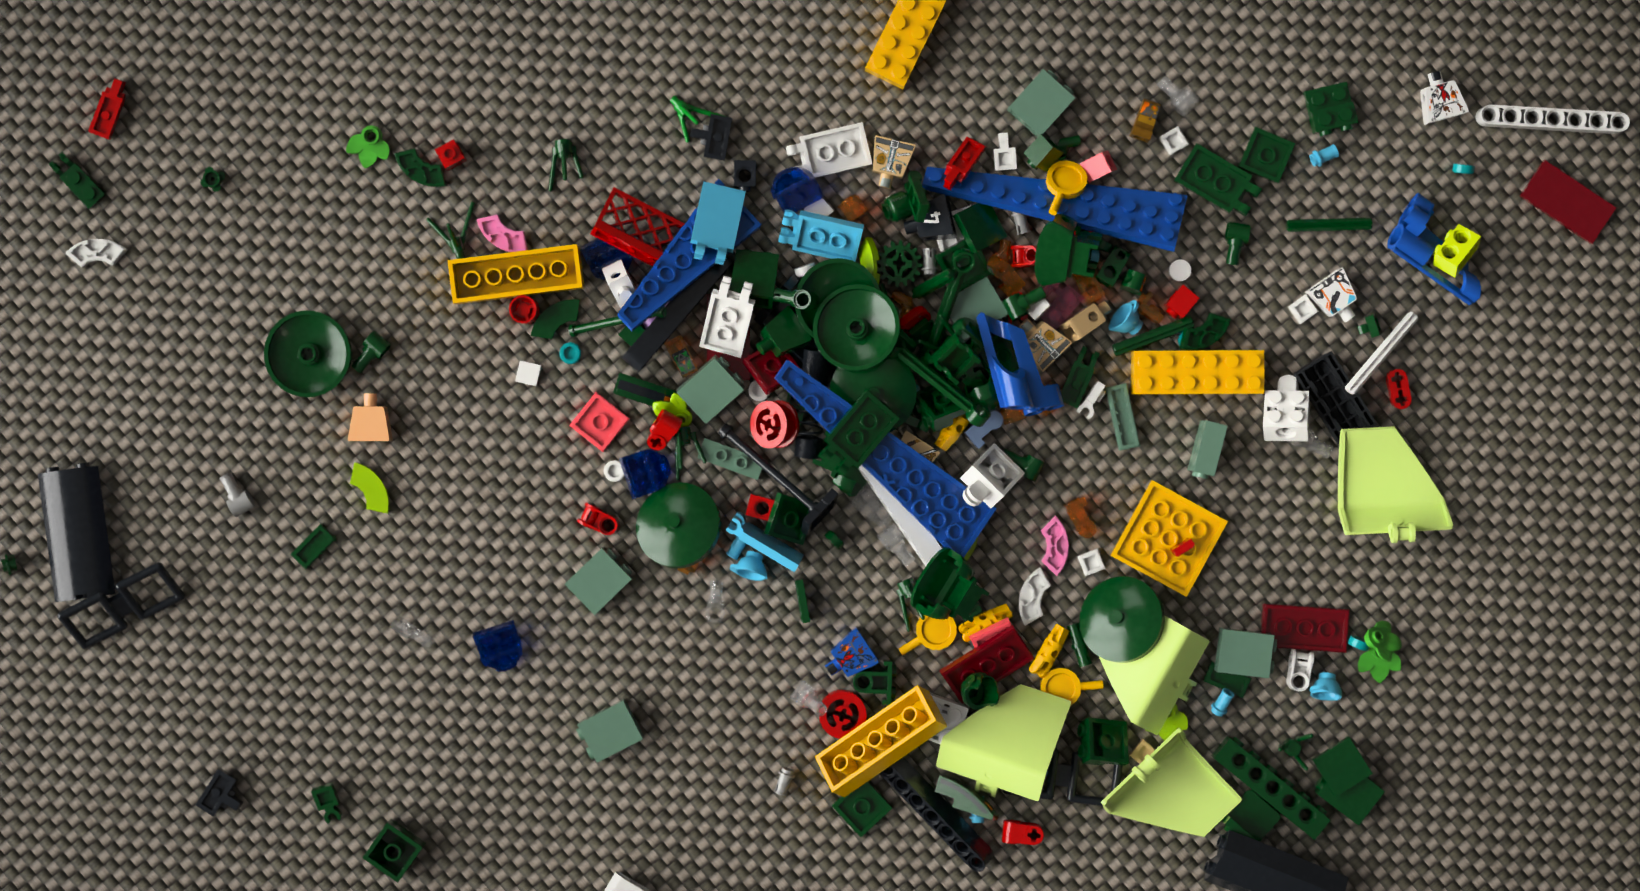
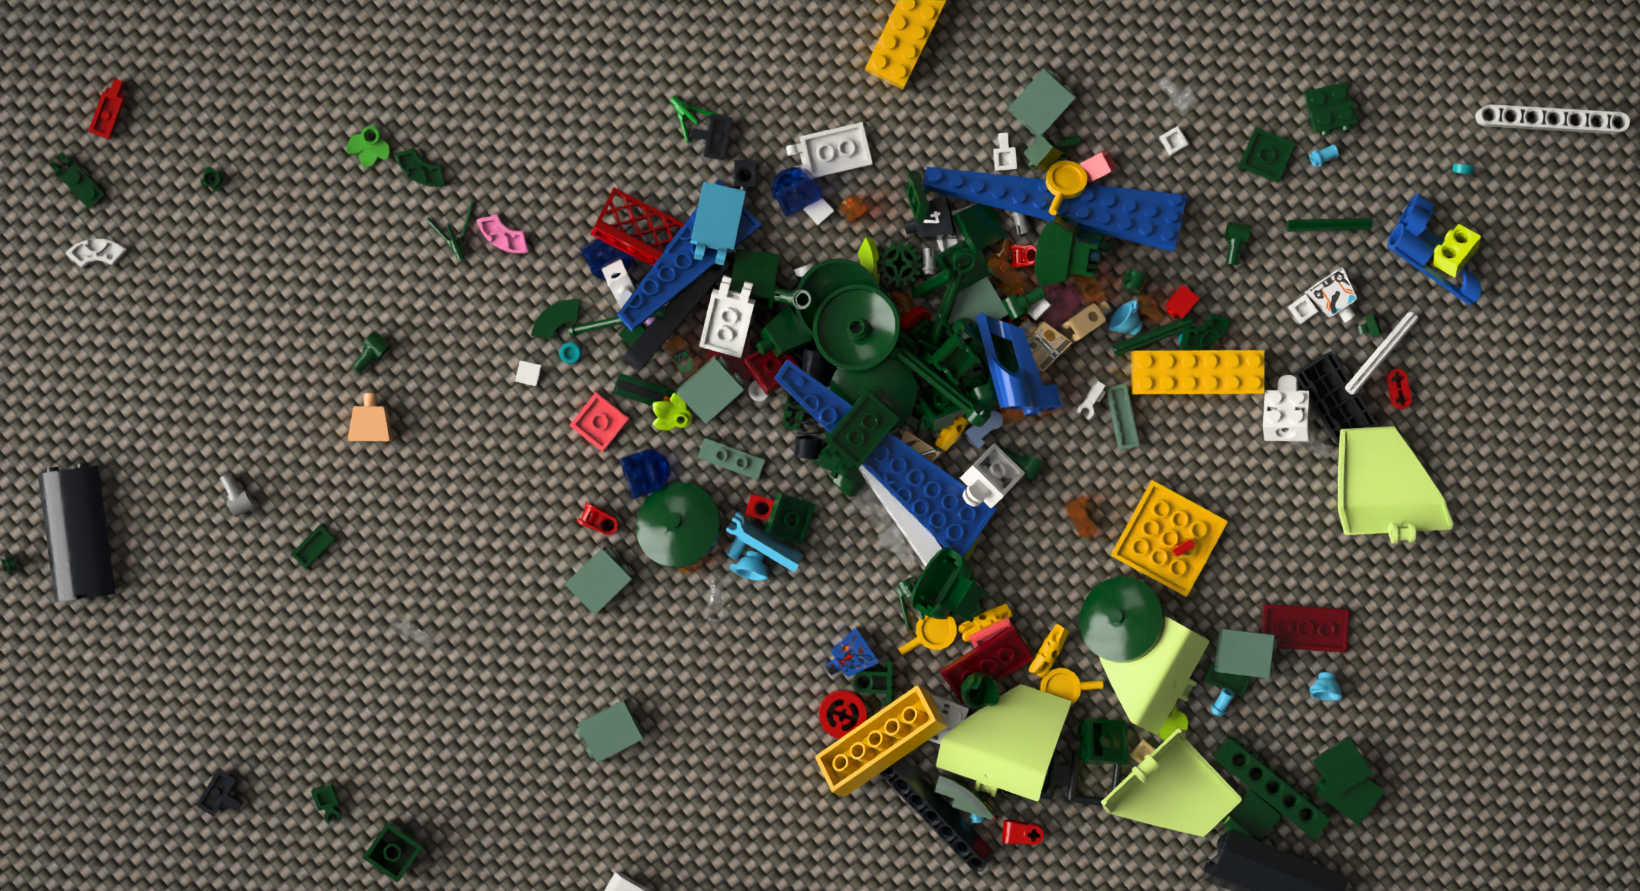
black bar [57,562,185,649] -> none
dark green dish [264,311,352,397] -> none
lime tile [350,462,390,514] -> none
red brick [435,139,467,171] -> none
yellow brick [447,244,585,305] -> none
clear blue slope [473,620,522,672] -> none
red wheel [509,295,540,324] -> none
dark green plant [548,139,584,192] -> none
white tile [604,460,626,482] -> none
red piece [647,409,683,450] -> none
dark green plant [674,427,707,480] -> none
black tile [718,424,838,536] -> none
wheel [750,400,799,448] -> none
light grey pin [774,767,795,796] -> none
medium azure tile [778,209,864,262] -> none
clear pin [789,680,828,716] -> none
dark green tile [795,578,810,623] -> none
dark green tile [824,530,844,550] -> none
dark green tile [832,782,892,837] -> none
torso [872,135,916,189] -> none
dark green head [882,191,913,222] -> none
red hinge [943,137,986,191] -> none
white tile [1019,567,1051,626] -> none
bright pink tile [1040,515,1069,576] -> none
dark green hinge [1061,346,1100,409] -> none
dark green pin [1066,622,1093,667] -> none
white tile [1077,548,1106,576] -> none
dark green leg [1094,245,1131,289] -> none
pearl gold leg [1129,98,1161,143] -> none
white tile [1169,259,1191,281] -> none
dark green tile [1174,143,1262,216] -> none
sand green brick [1187,420,1228,479] -> none
dark green plant [1278,734,1313,771] -> none
white piece [1286,649,1314,692] -> none
teal tile [1348,635,1369,651] -> none
bright green plate [1358,648,1401,683] -> none
bright green plate [1364,621,1402,662] -> none
white torso [1420,71,1469,125] -> none
dark red tile [1519,160,1616,244] -> none

